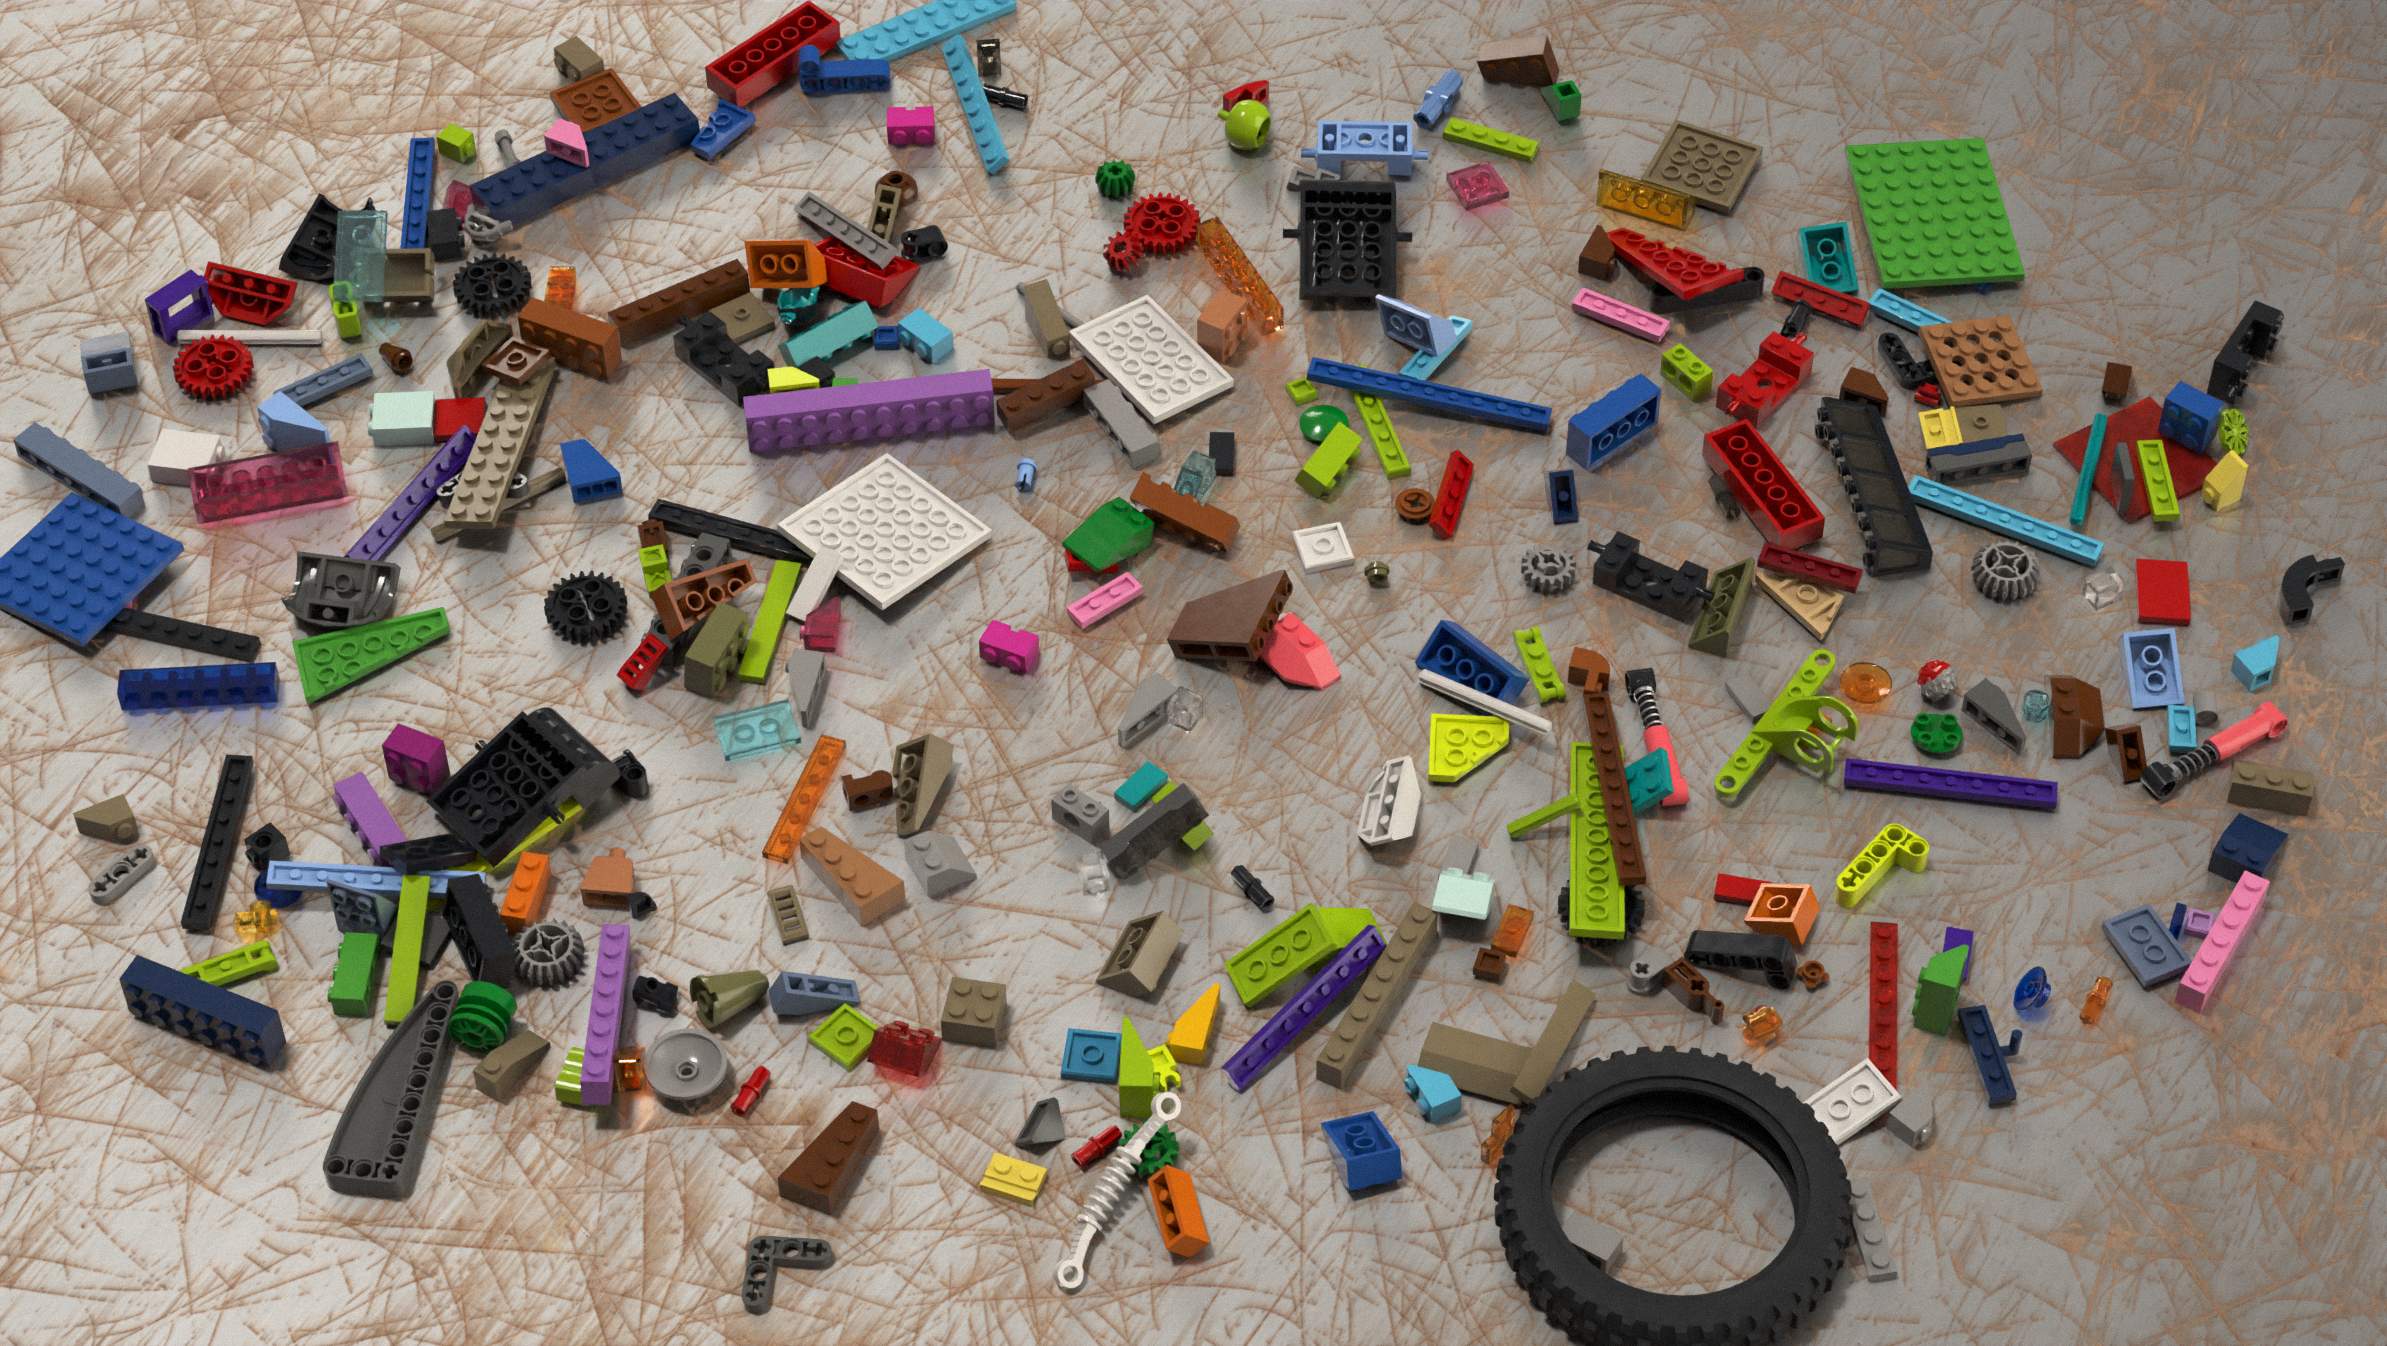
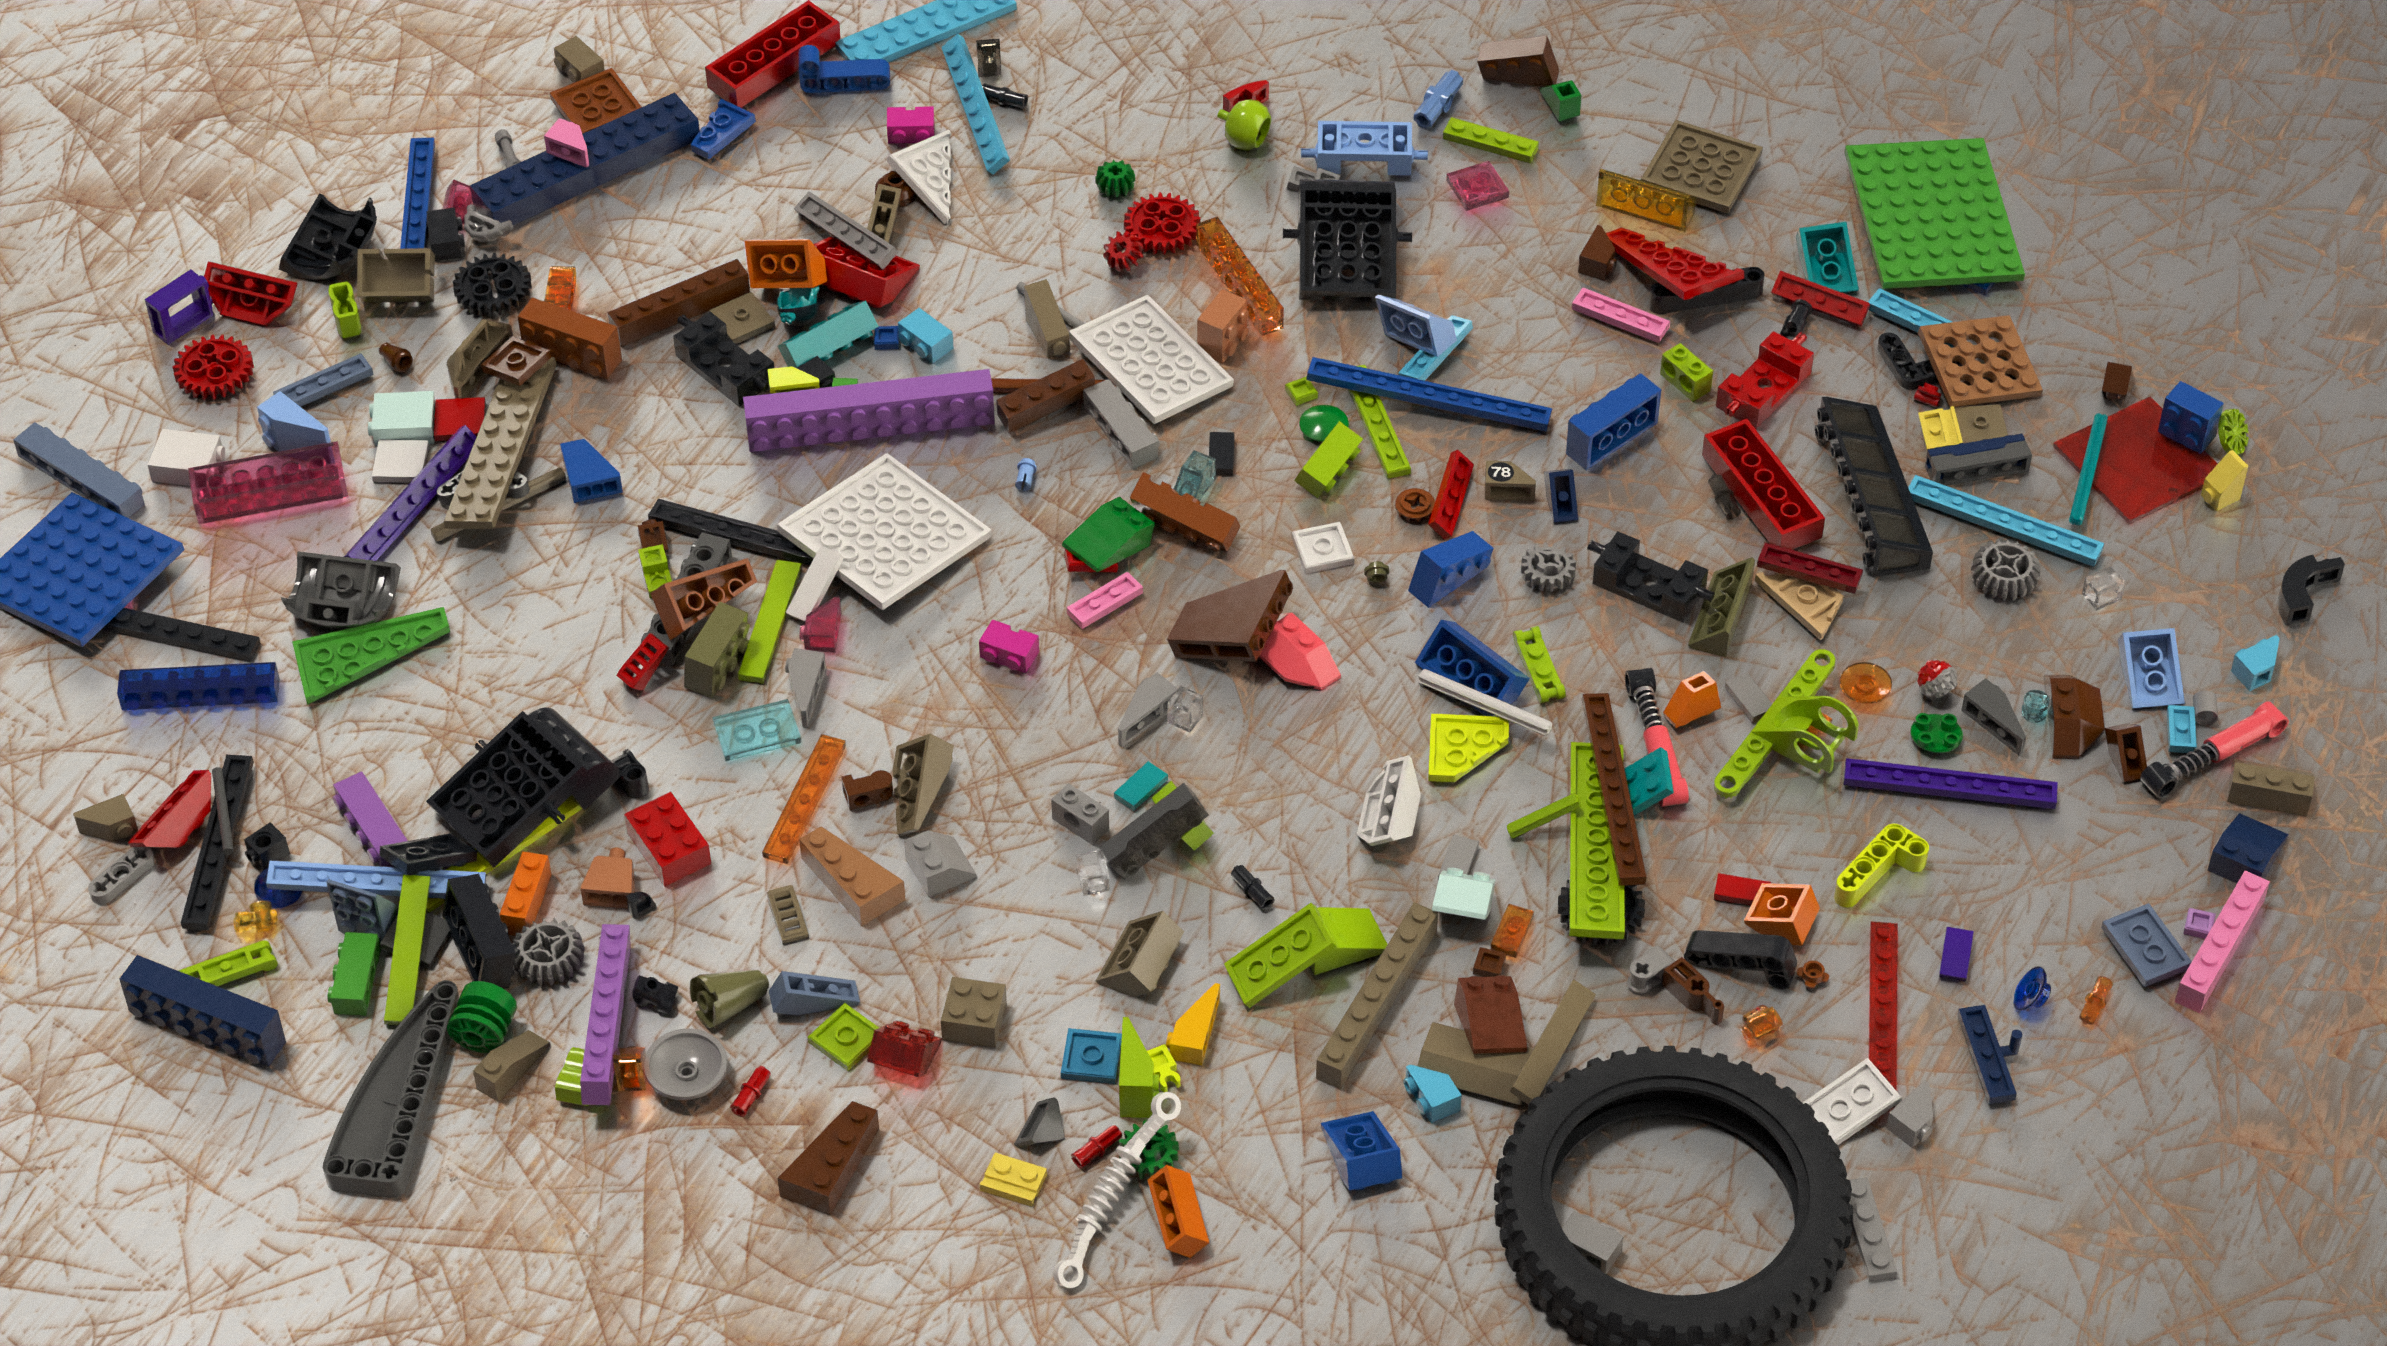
sand blue slope [80,331,138,394] -> none
white axle [177,330,322,345] -> none
clear light blue tile [333,210,388,302] -> none
magenta brick [382,723,450,795] -> none
lime brick [436,123,476,164] -> none
black gear [544,571,628,641] -> none
dark grey beam [742,1236,832,1314] -> none
black piece [901,225,948,262] -> none
dark purple plate [1221,925,1387,1090] -> none
clear orange slope [1480,1104,1515,1166] -> none
dark orange brick [1568,647,1610,706] -> none
reddish brown slope [1839,367,1889,418] -> none
bright green slope [1911,944,1969,1036] -> none
dark grey tile [2110,442,2135,513] -> none
red tile [2135,558,2191,625] -> none
lime plate [2136,440,2180,522] -> none
clear blue tile [2169,902,2187,940] -> none
black brick [2206,300,2284,405] -> none
none -> wedge [128,770,211,848]
none -> dark grey bar [212,767,234,855]
none -> white tile [372,439,429,483]
none -> red brick [624,792,711,887]
none -> white tile [886,130,951,224]
none -> blue wedge [1408,531,1494,608]
none -> copper slope [1454,975,1527,1054]
none -> dark tan slope [1485,461,1536,501]
none -> orange slope [1663,671,1721,728]

